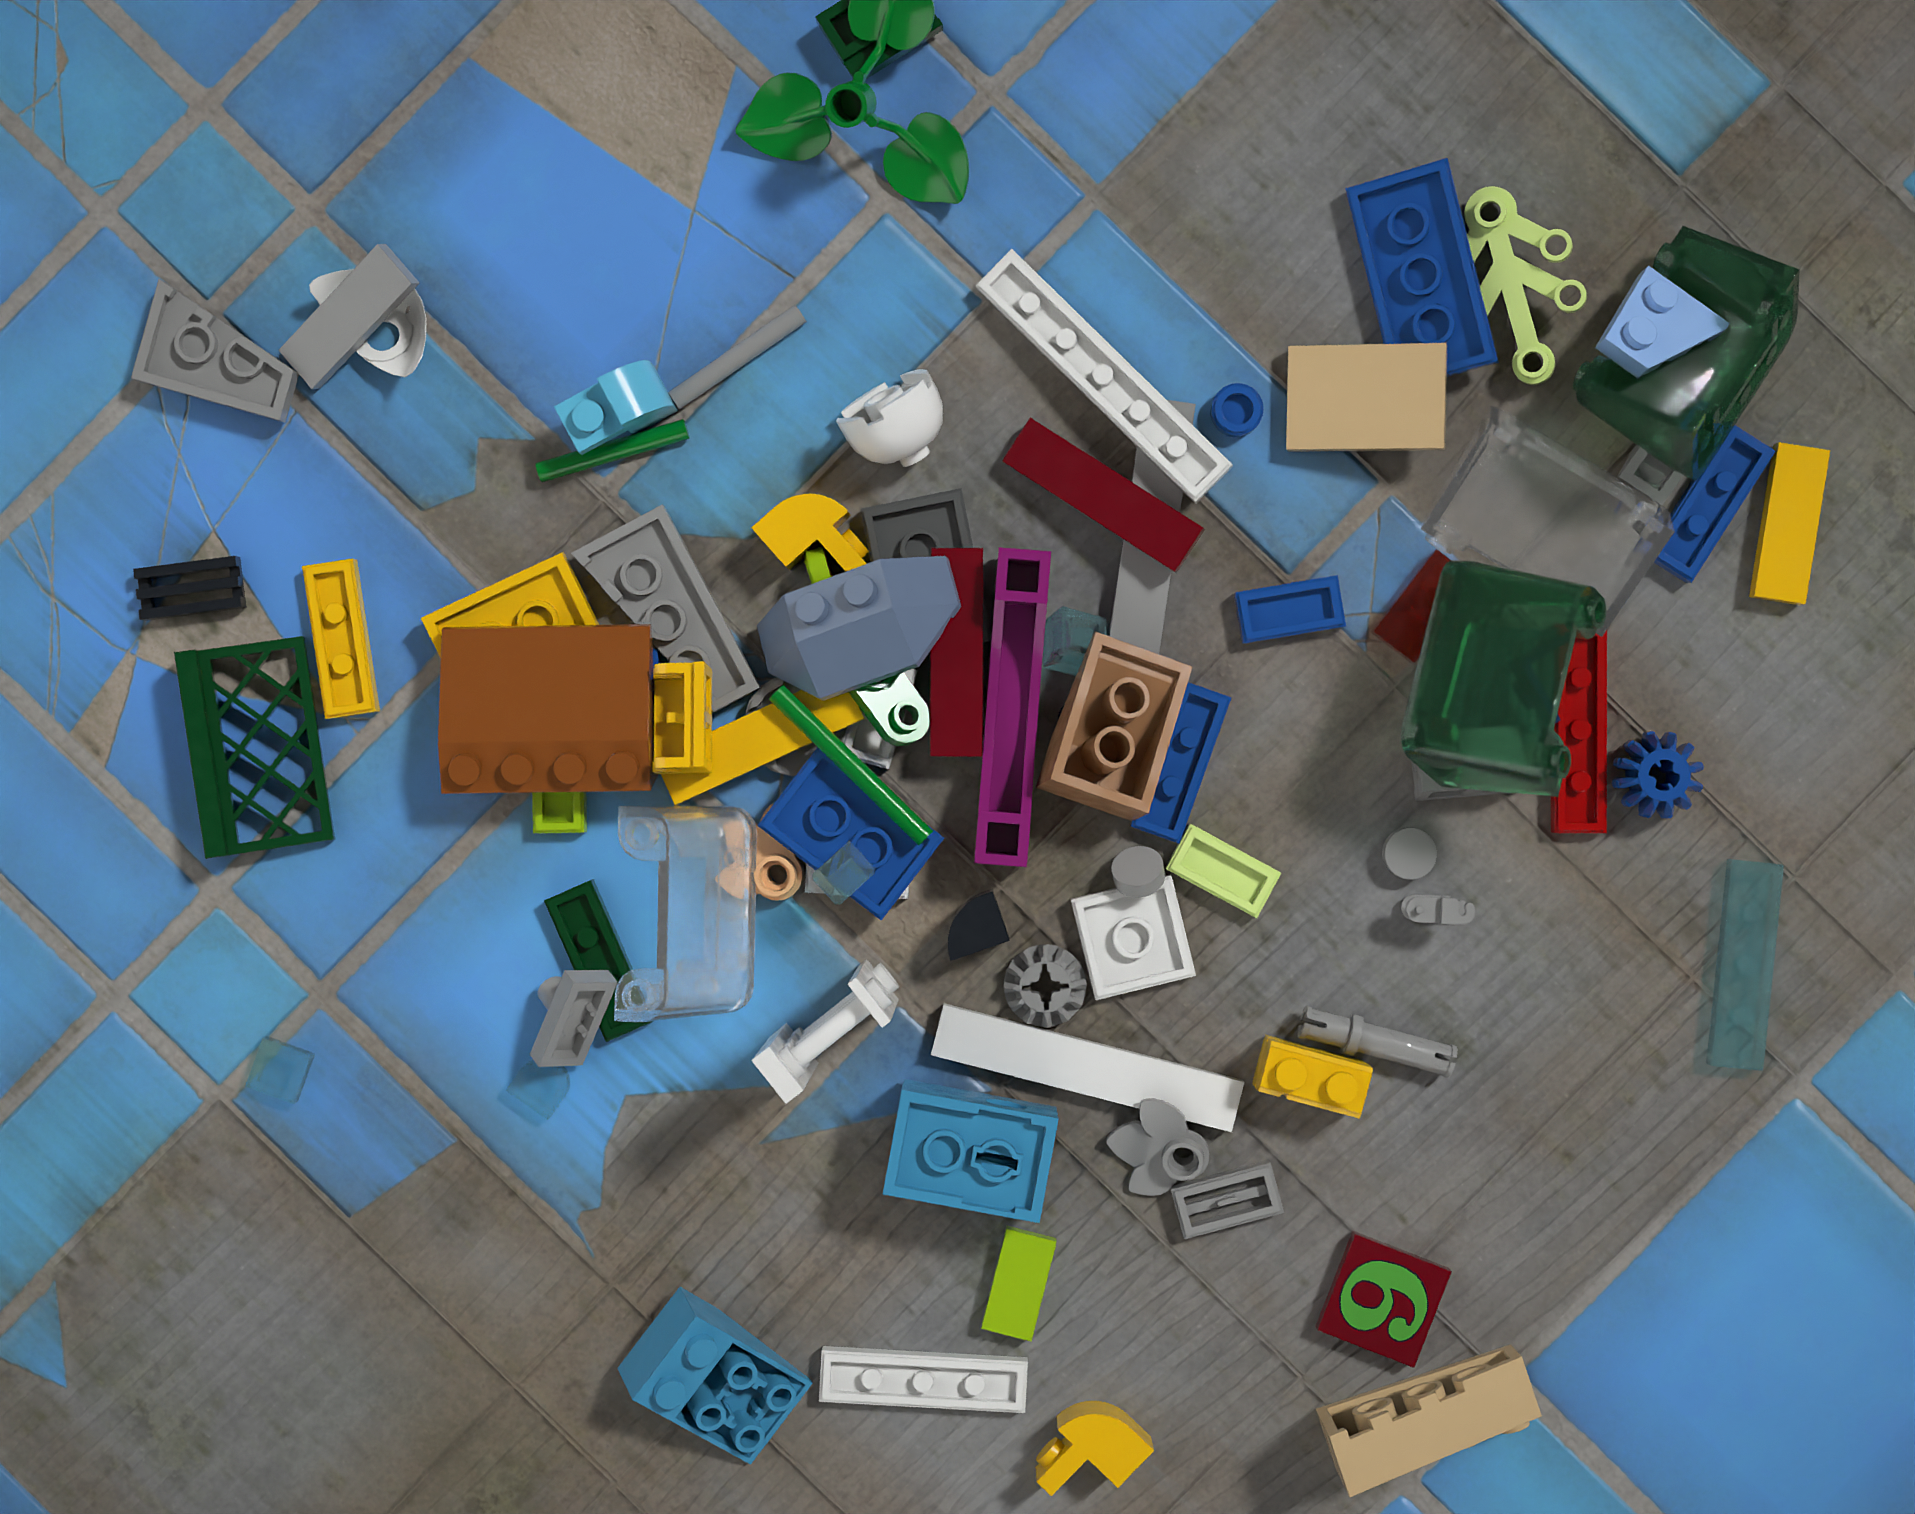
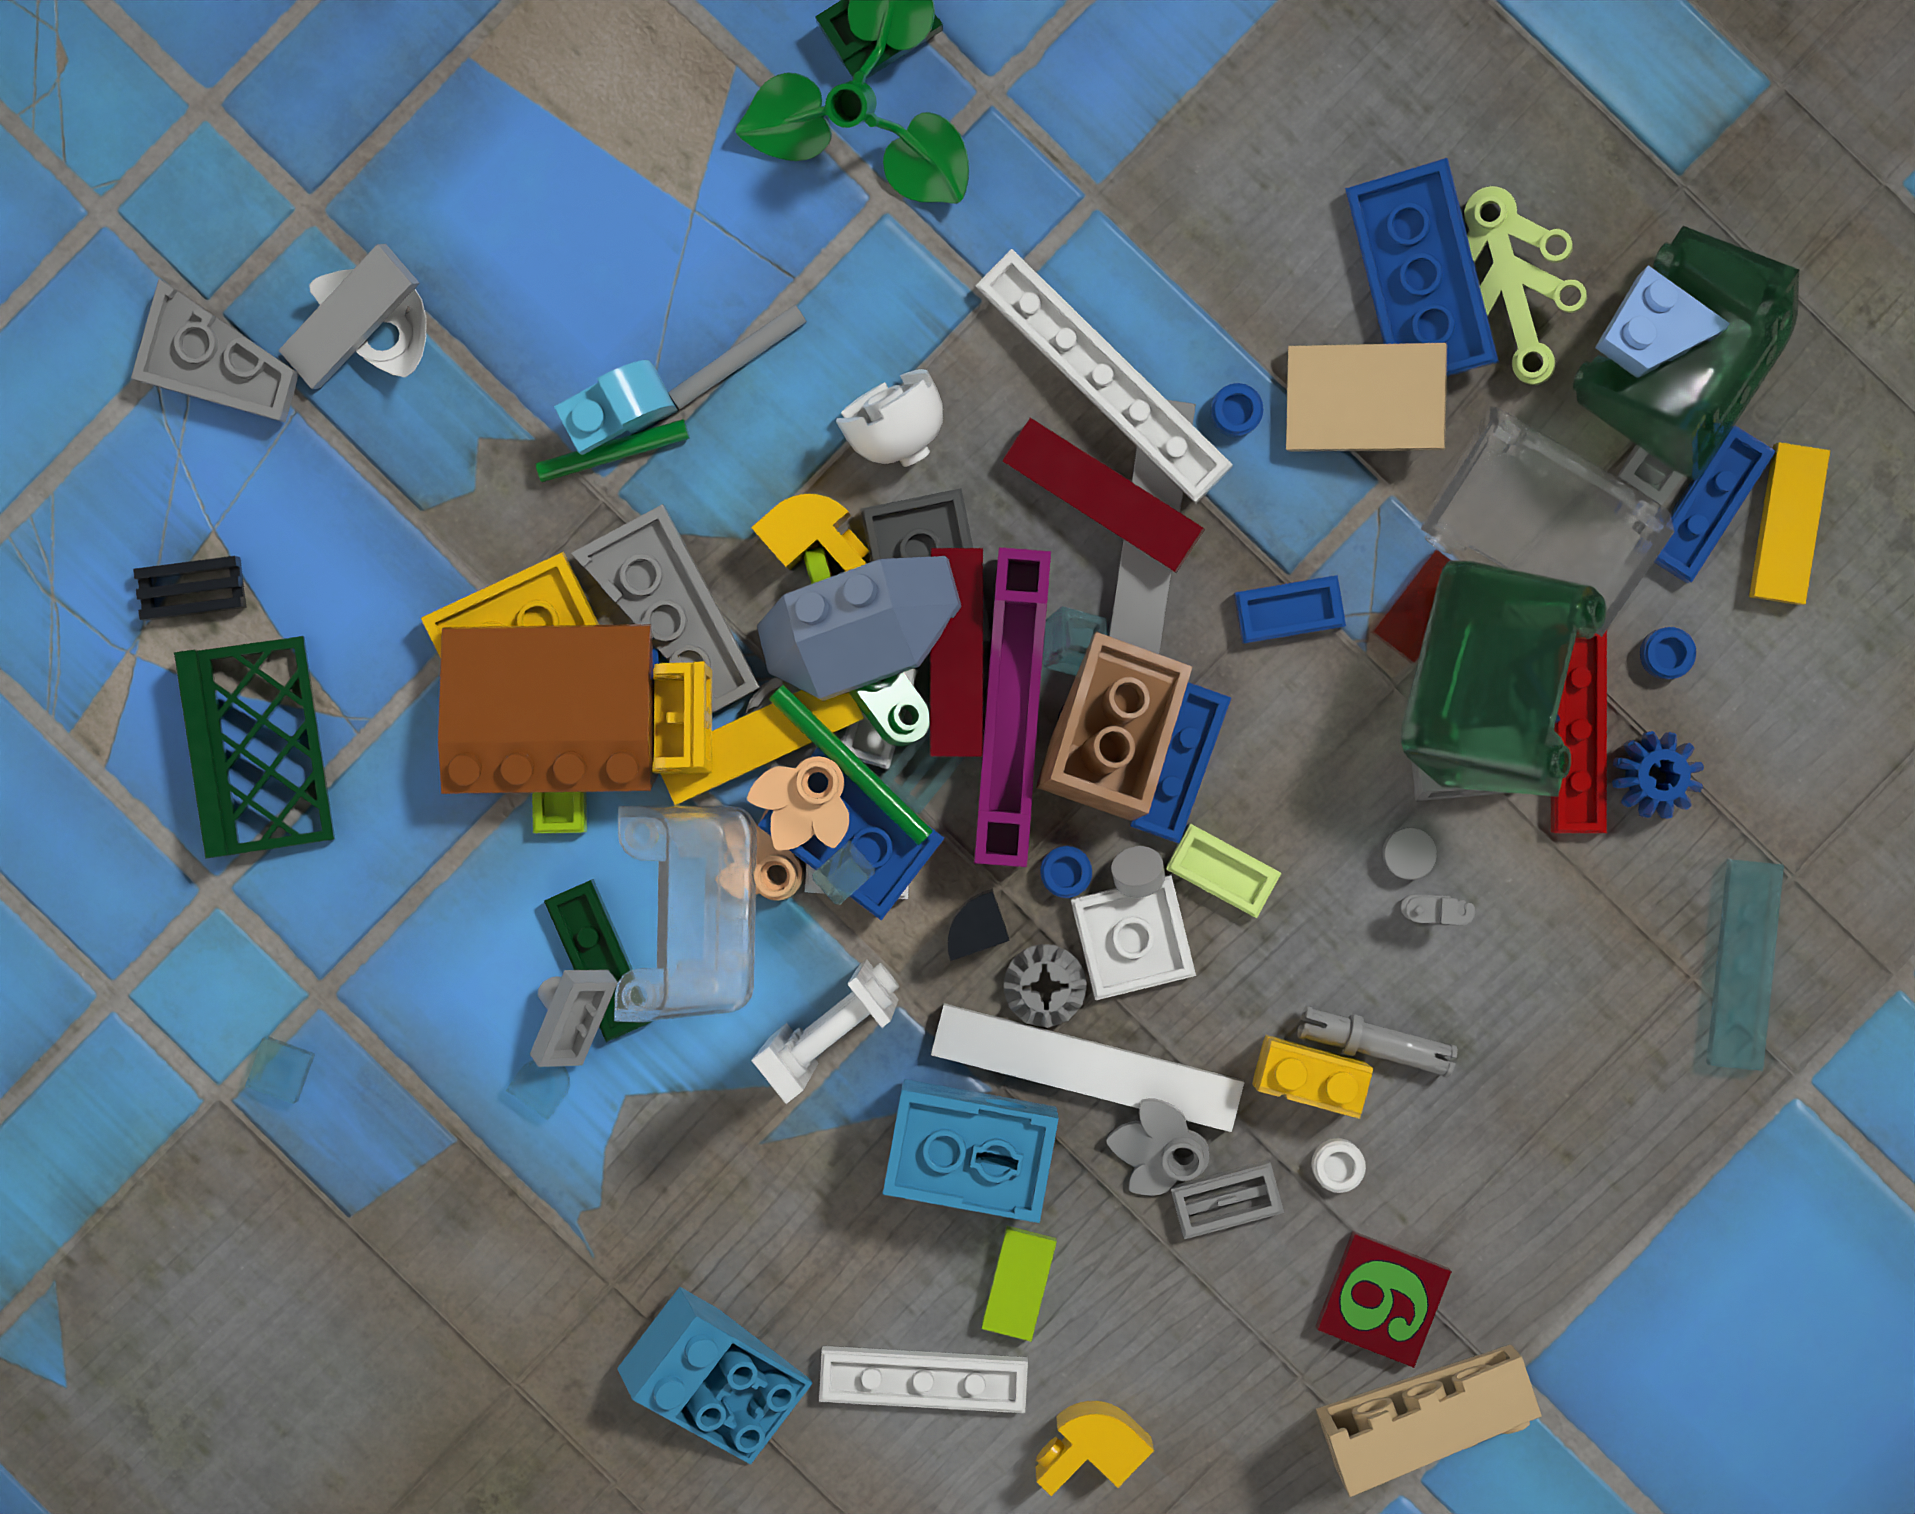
yellow tile [302,558,380,719] -> none
none -> light nougat plate [747,756,849,851]
none -> clear light blue tile [881,725,984,814]
none -> blue tile [1040,846,1092,898]
none -> white tile [1311,1138,1366,1193]
none -> blue tile [1640,627,1696,679]

